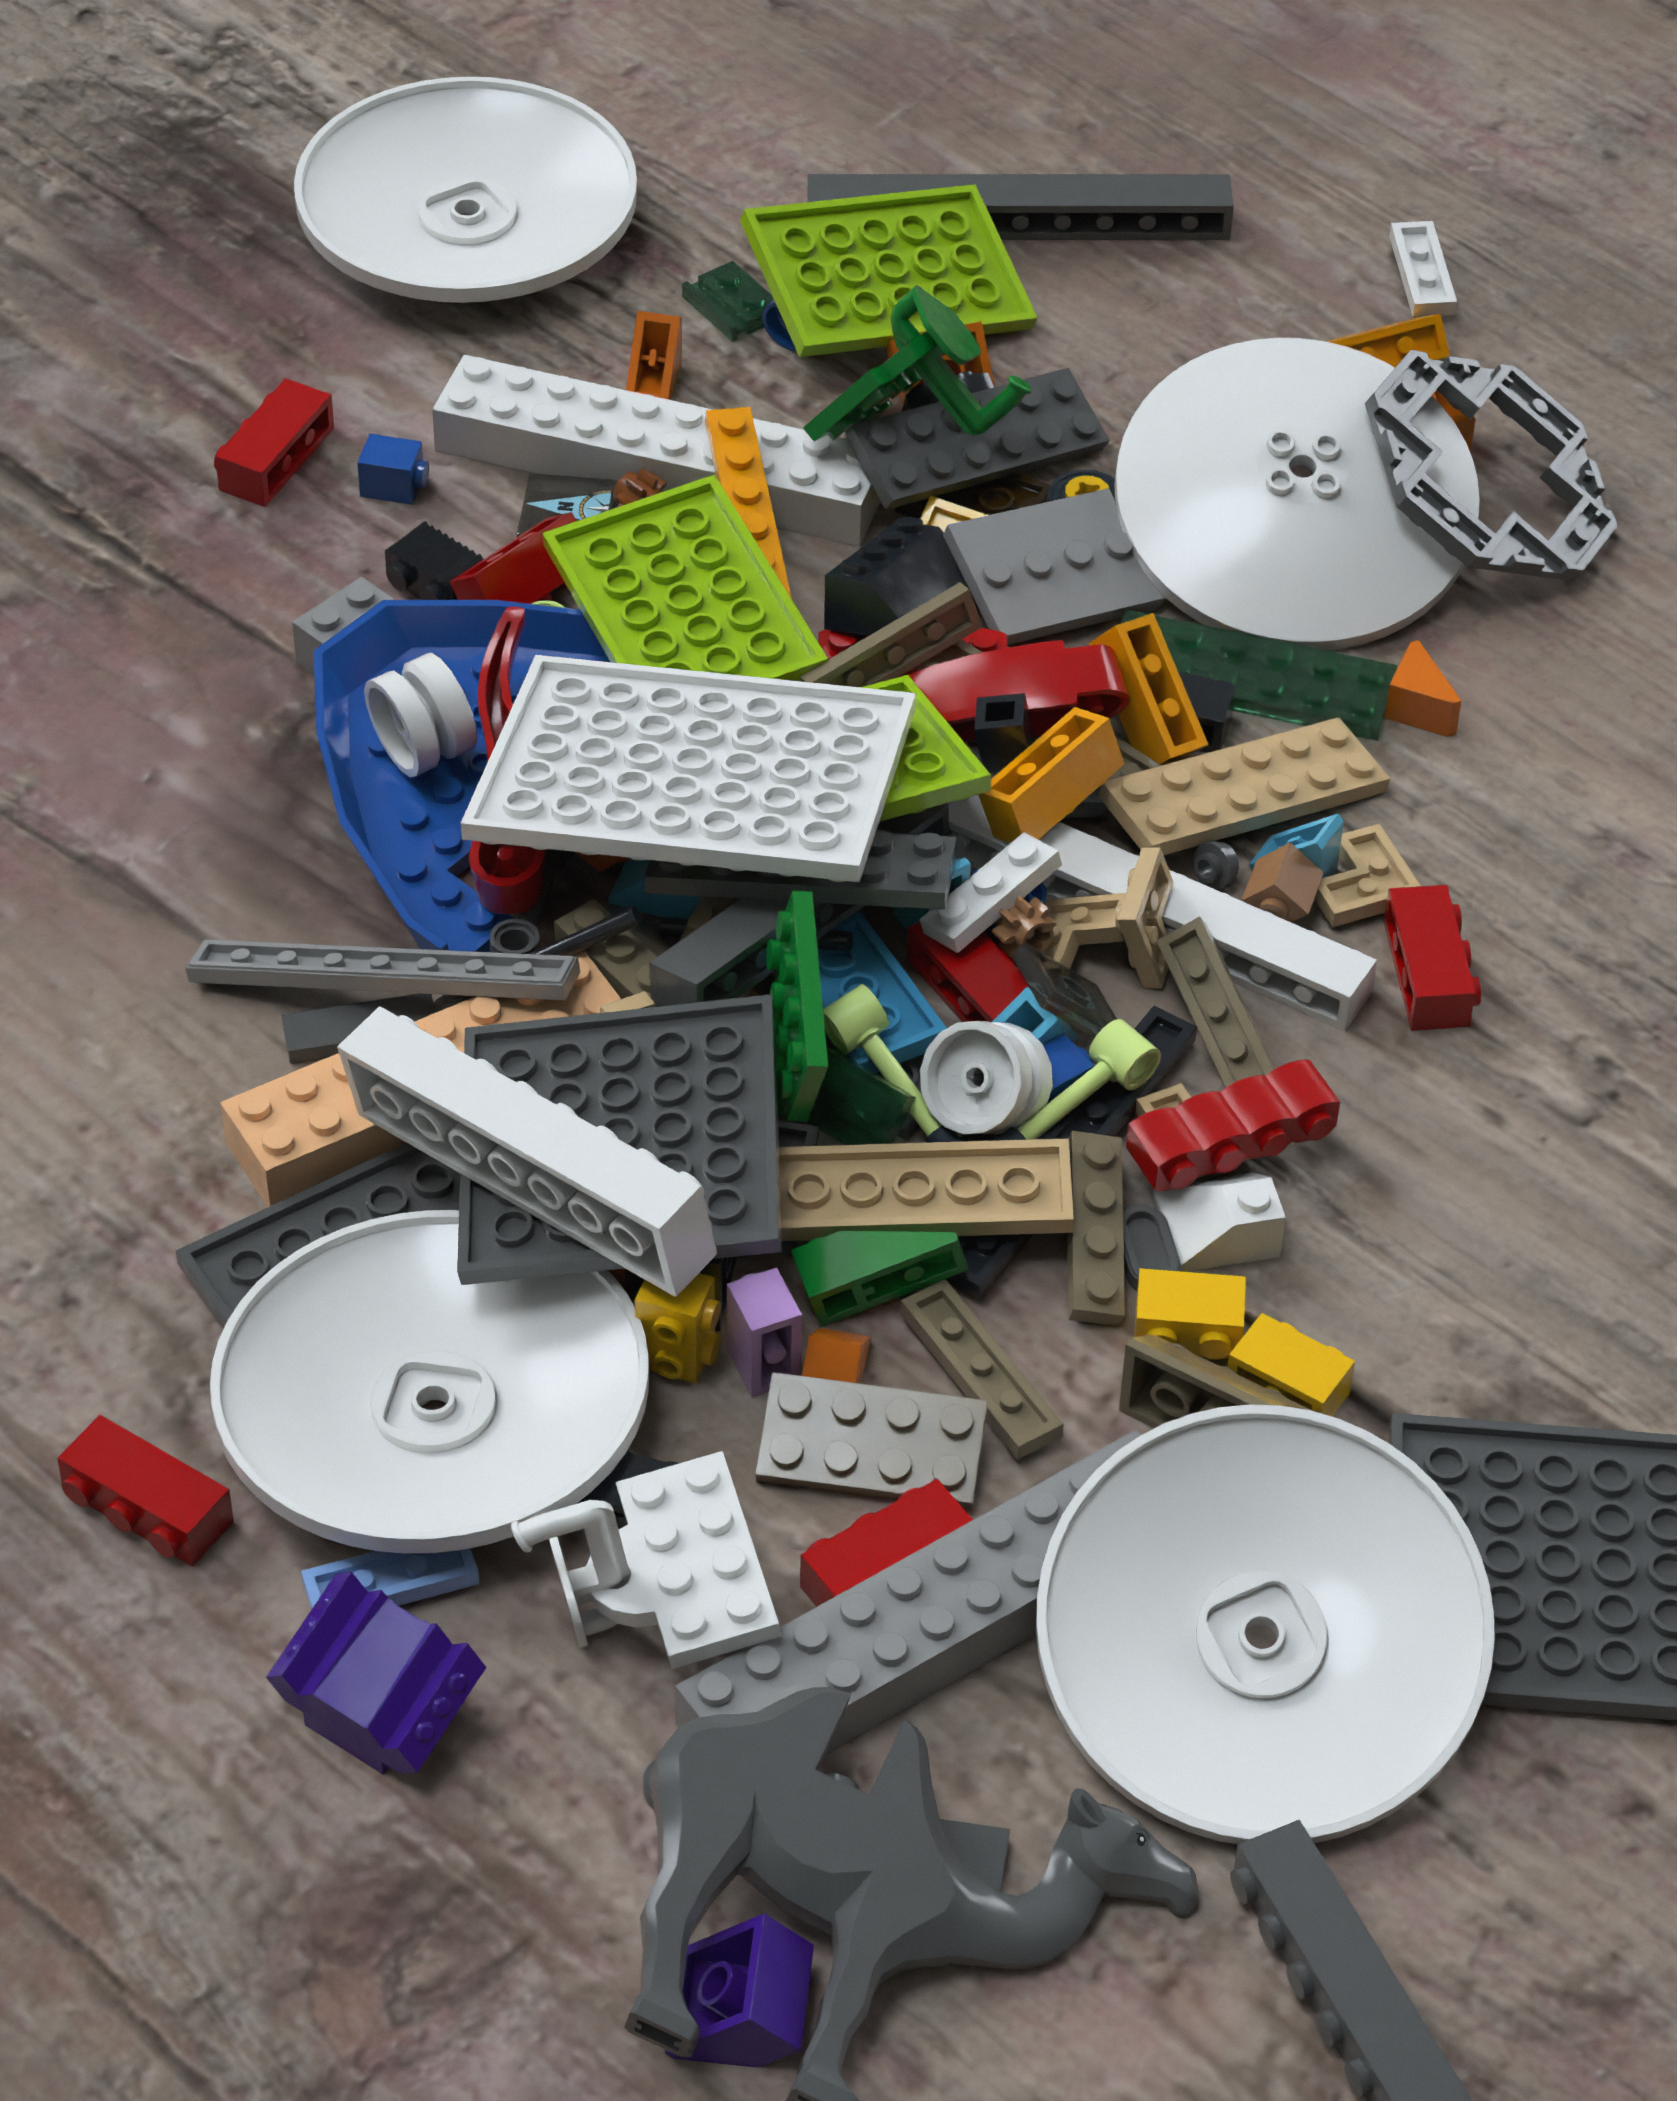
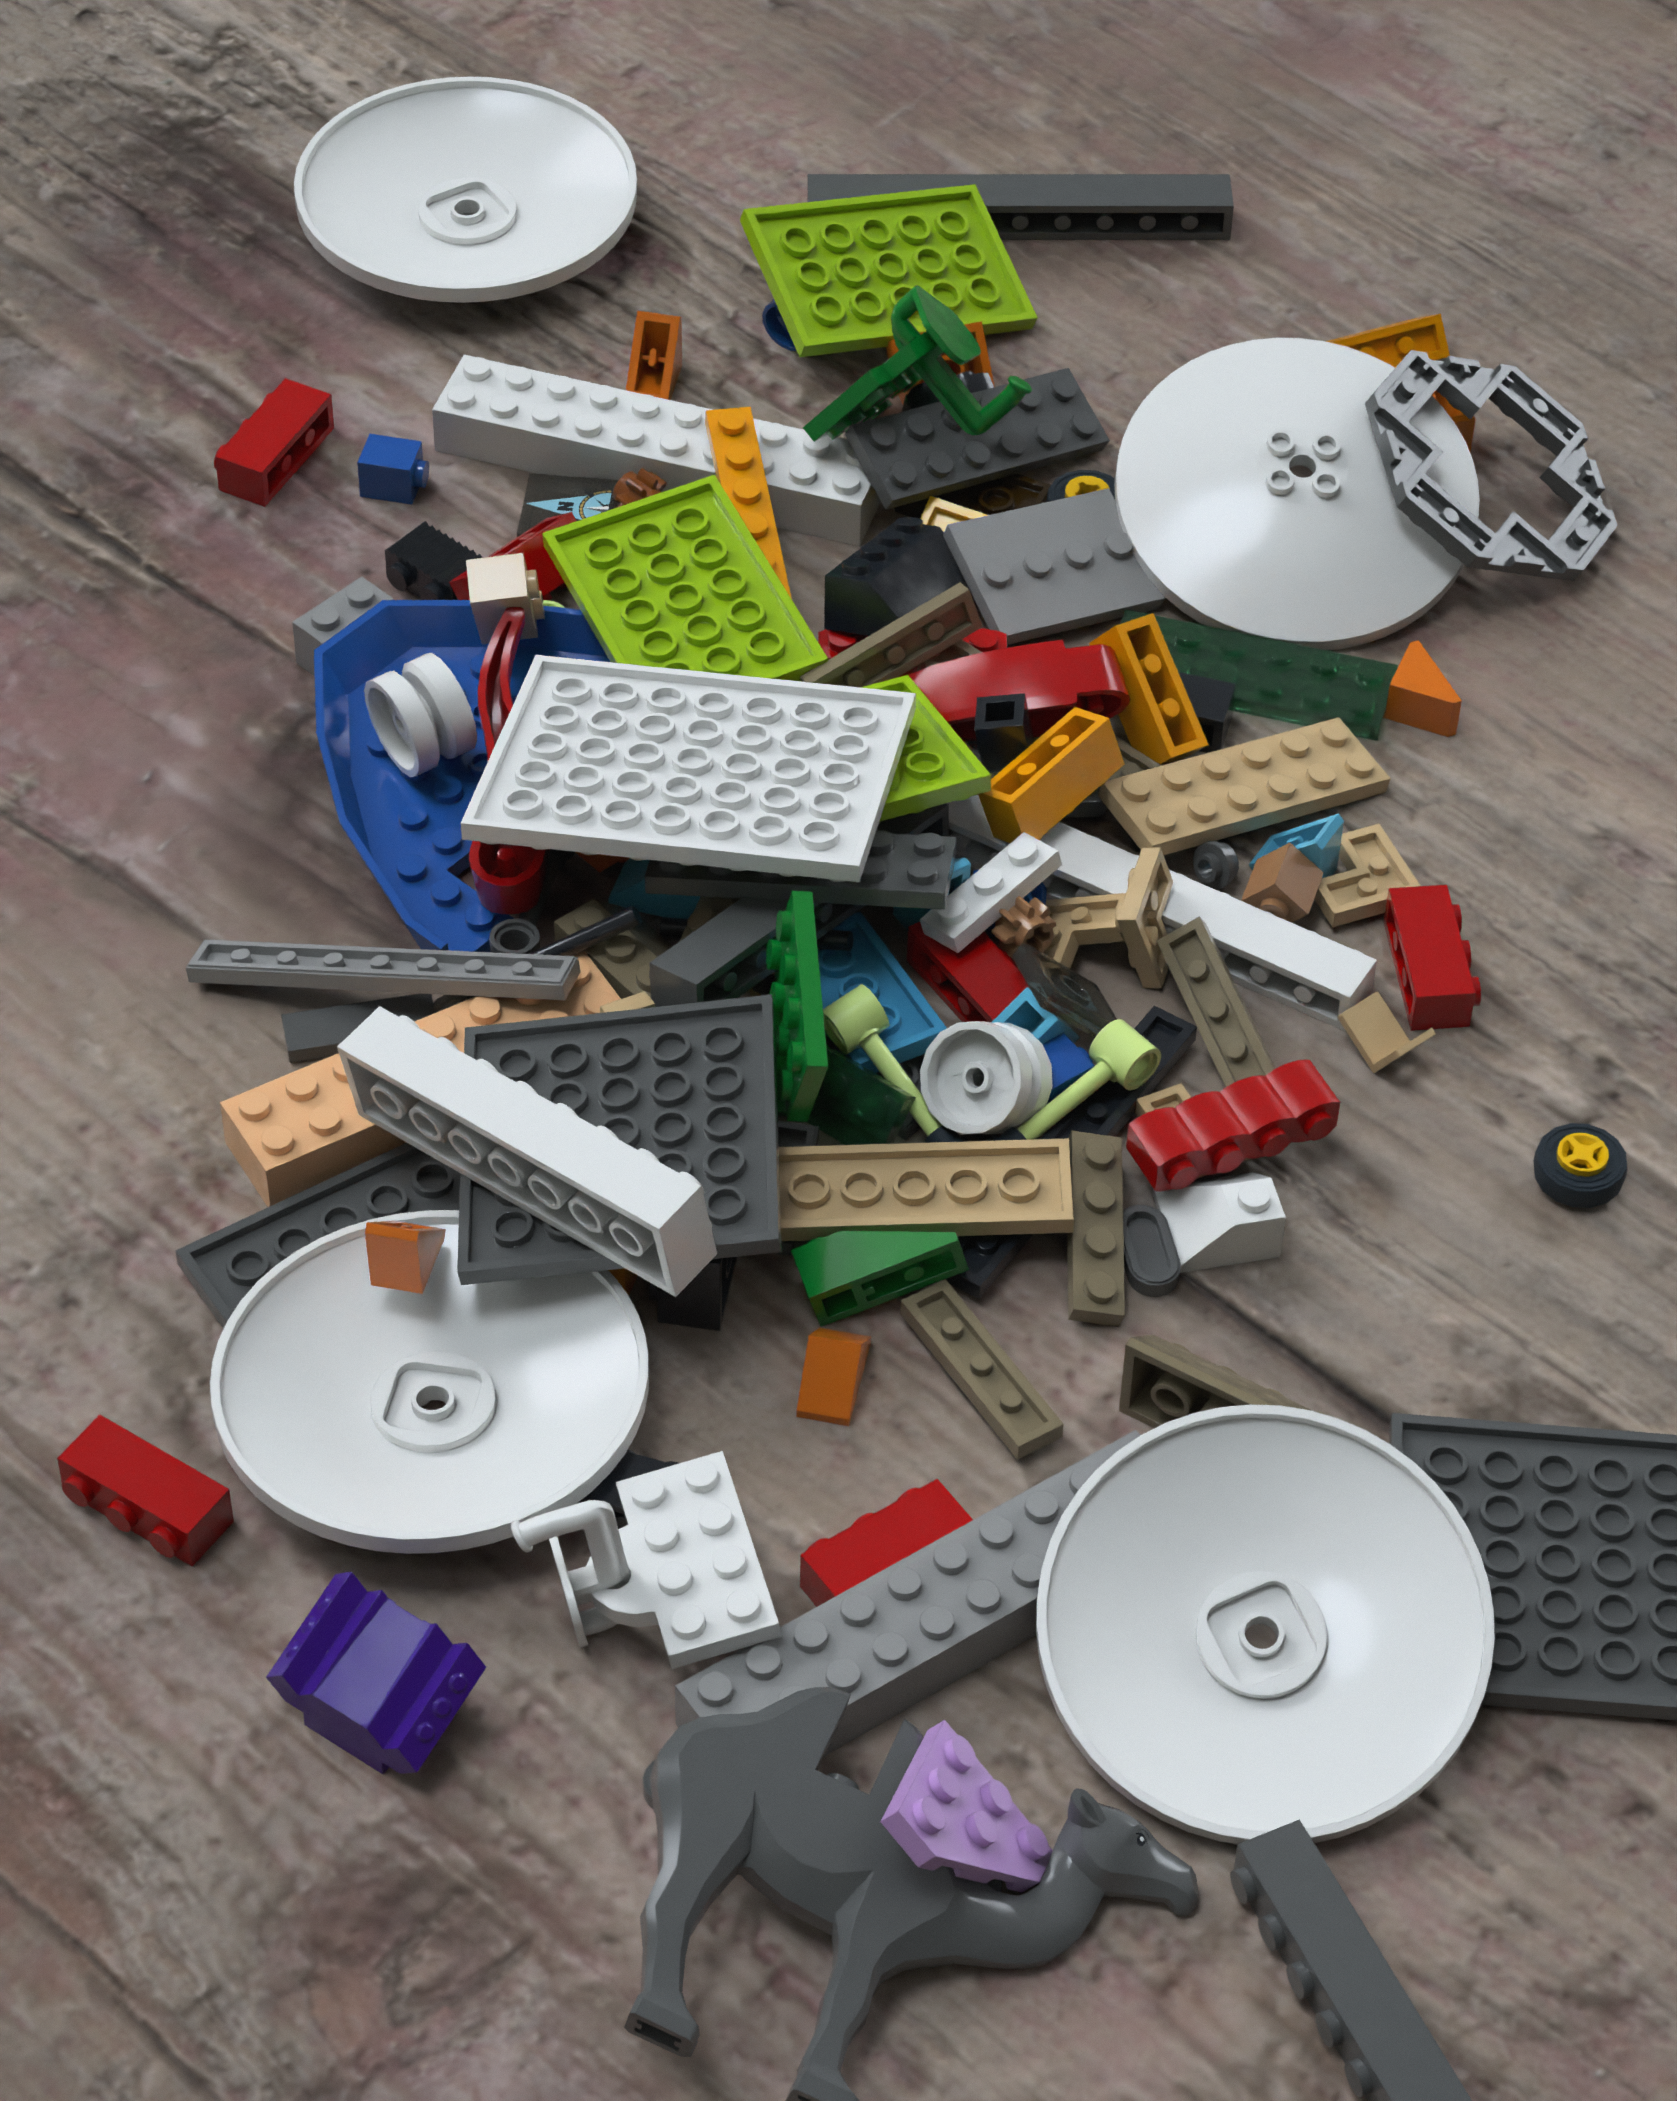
light blue plate [301,1549,479,1609] -> none
yellow brick [635,1273,721,1384] -> none
dark purple slope [665,1913,814,2068] -> none
clear green plate [682,261,774,342] -> none
lavender brick [727,1268,802,1398] -> none
plate [755,1372,987,1510] -> none
yellow brick [1134,1268,1246,1360] -> none
yellow brick [1228,1313,1355,1417] -> none
white plate [1389,221,1457,317] -> none
none -> orange slope [365,1221,446,1294]
none -> tan brick [466,553,545,644]
none -> lavender plate [880,1720,1052,1893]
none -> tan bracket [1338,992,1436,1074]
none -> black wheel [1533,1123,1628,1208]

